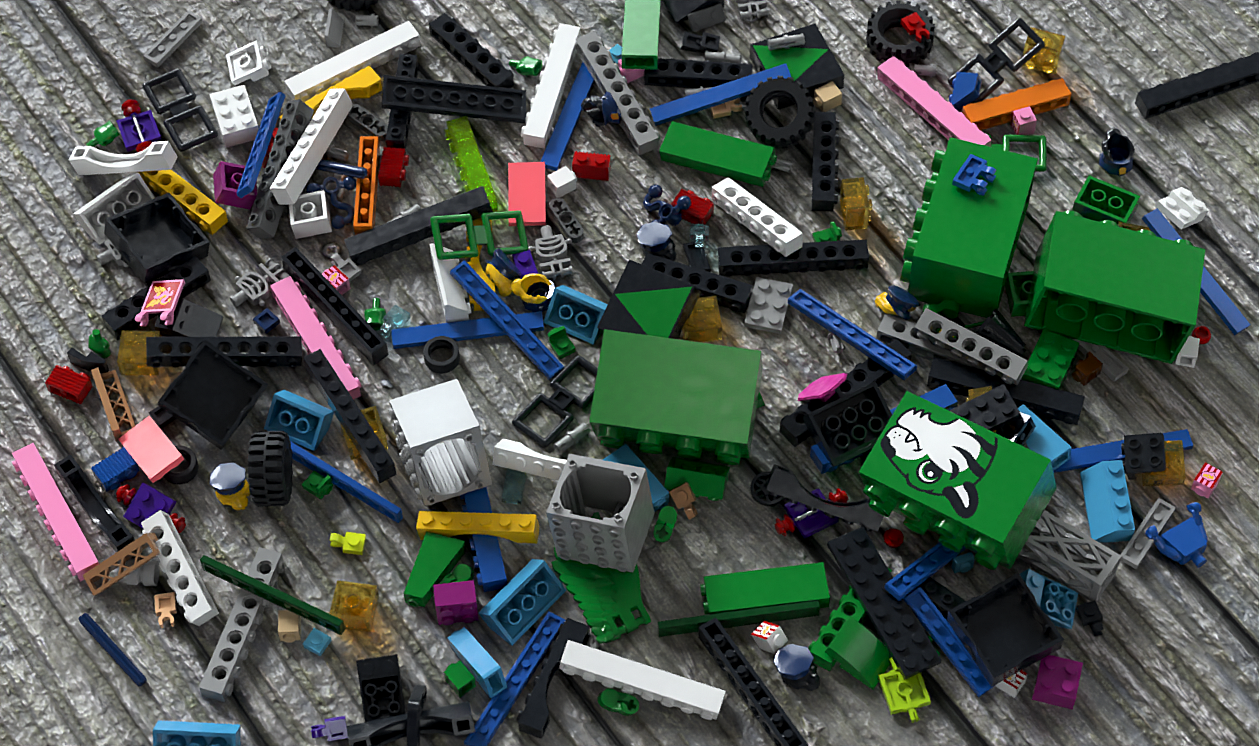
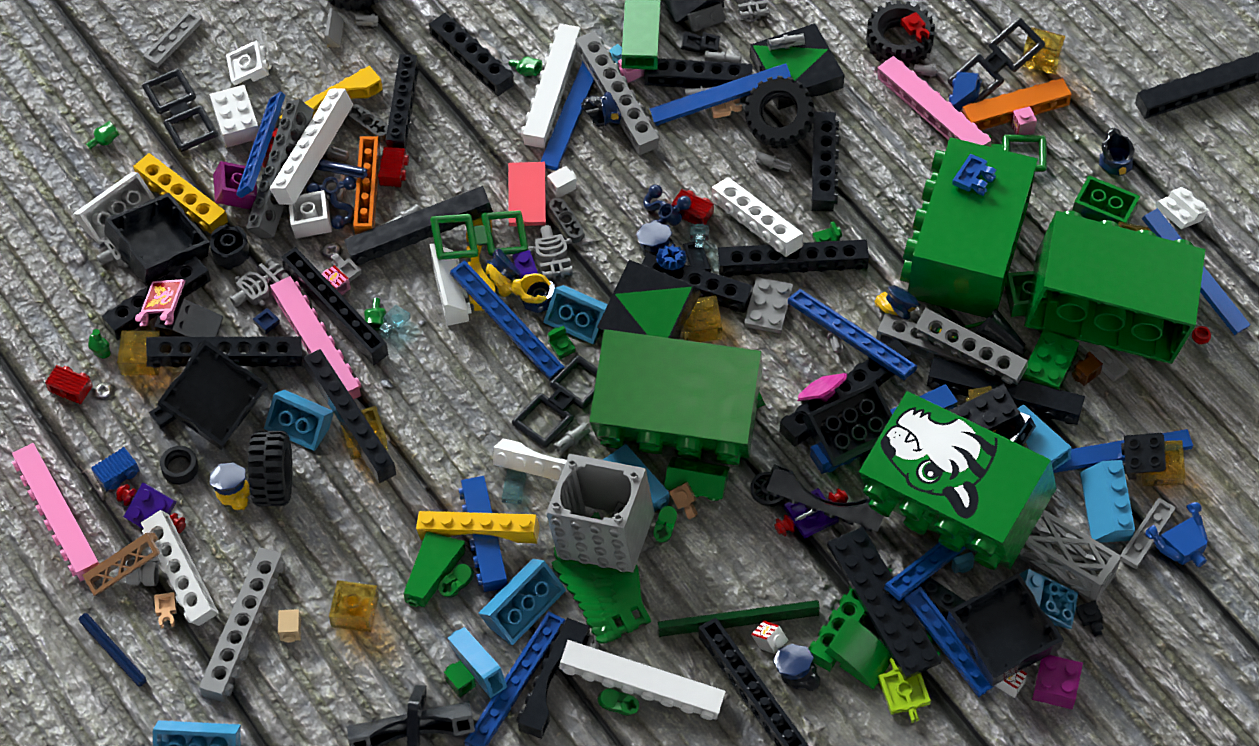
black arch [54,454,135,553] -> none
black slope [67,348,109,373] -> none
white arch [69,141,178,175] -> none
medium nougat fence [91,368,135,441] -> none
dark purple plate [116,99,162,152] -> none
tile [118,416,185,483] -> none
dark green tile [200,555,345,635] -> none
white brick [284,21,421,102] -> none
blue tile [290,441,403,523] -> none
green bracket [302,471,333,500] -> none
medium azure plate [303,628,332,656] -> none
plate [311,716,348,741] -> none
neon yellow plate [330,532,366,555] -> none
black slope [356,653,406,722] -> none
black plate [381,75,526,124] -> none
piece [388,379,492,506] -> none
blue tile [391,311,544,349] -> none
black tyre [423,336,460,374] -> none
magenta brick [434,580,479,625] -> none
clear neon green brick [444,116,498,212] -> none
red brick [572,151,611,181] -> none
green brick [659,121,777,187] -> none
green brick [700,562,830,615] -> none
tan brick [813,81,842,112] -> none
clear yellow brick [840,177,872,231] -> none
red plate [884,528,904,548] -> none
green piece [922,299,960,319] -> none
white brick [1175,336,1200,368] -> none
bright pink brick [1191,462,1223,499] -> none
none -> black brick [210,225,250,270]
none -> blue gear [656,244,686,270]

